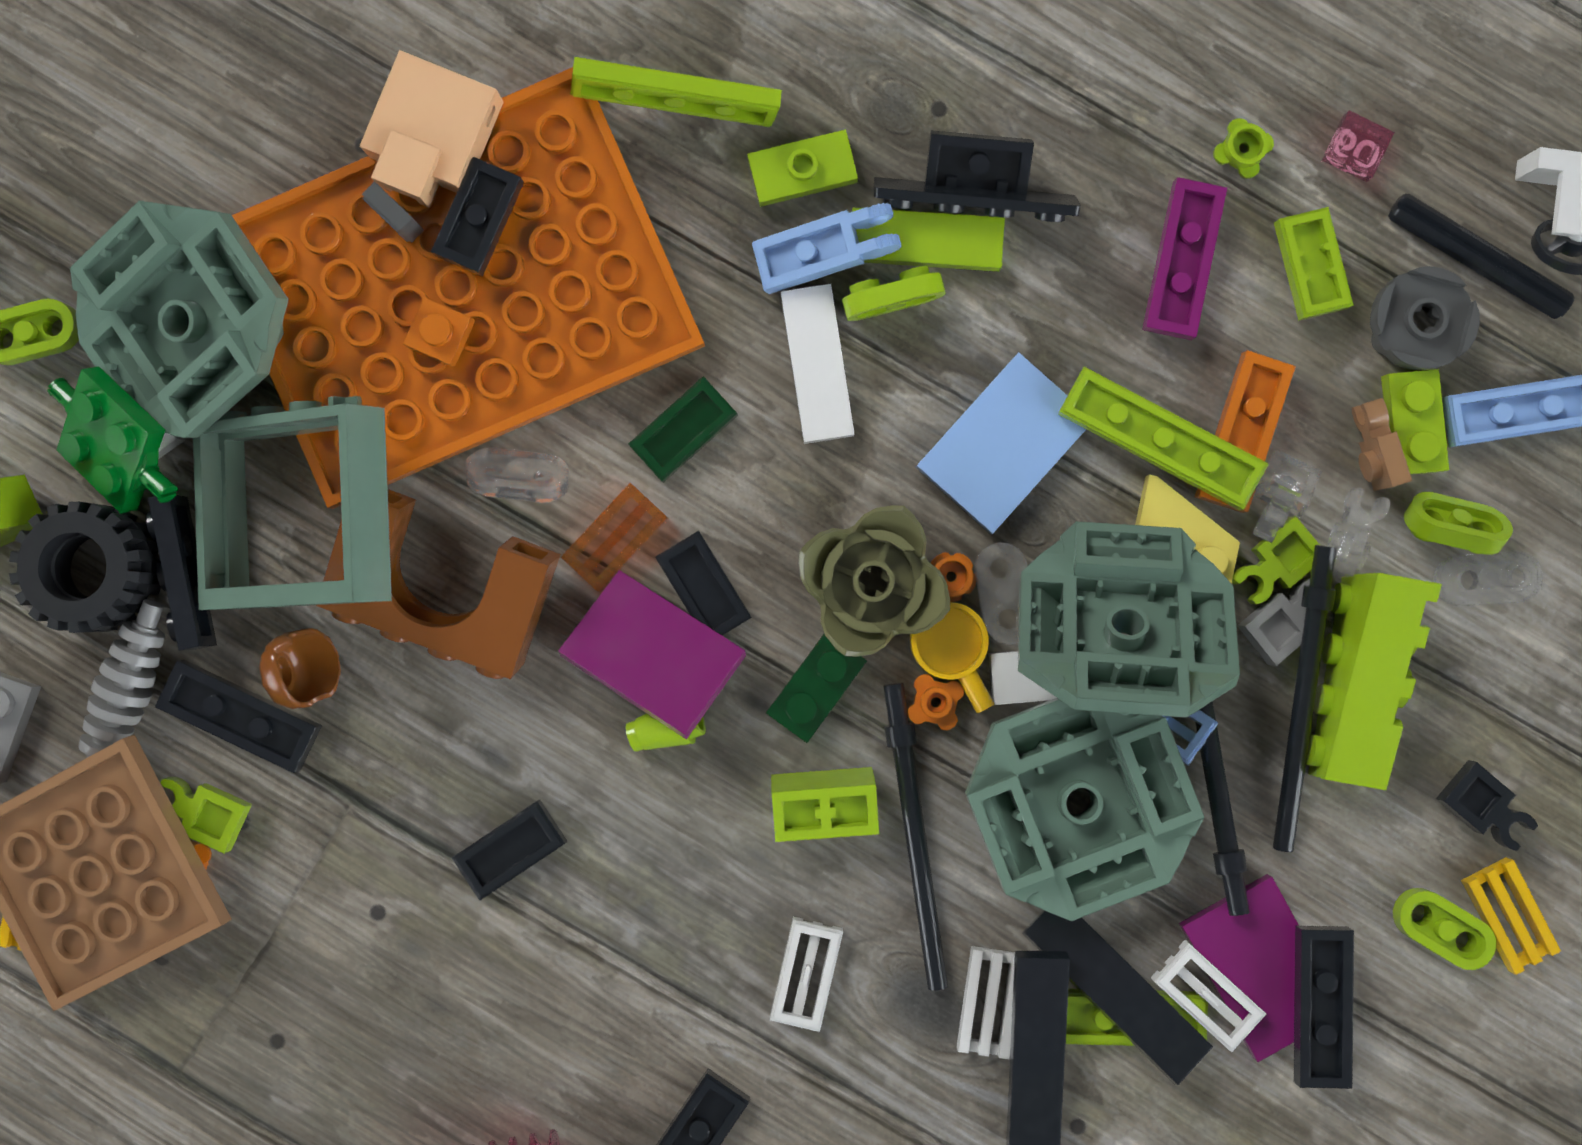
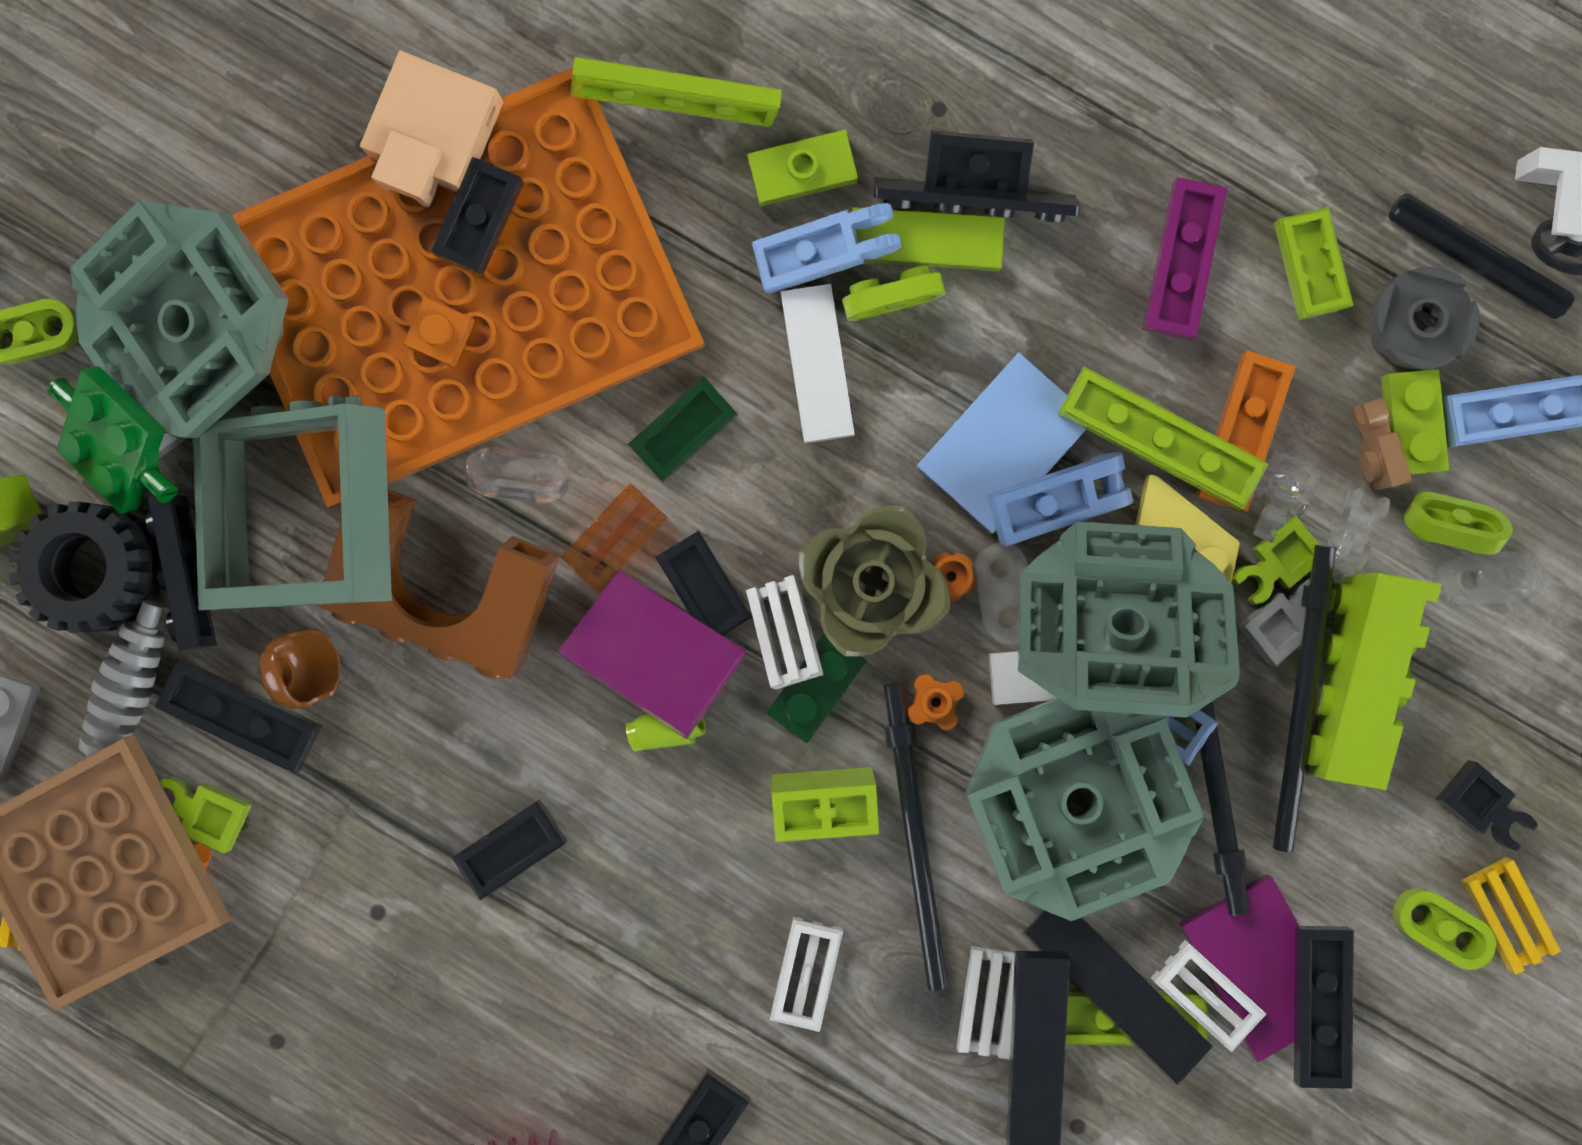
dark grey tile [362,181,424,243] -> none
yellow piece [910,602,995,713] -> none
lime plate [1213,118,1274,179] -> none
clear pink tile [1322,110,1395,182] -> none
none -> white tile [746,575,823,690]
none -> medium blue plate [987,452,1134,546]

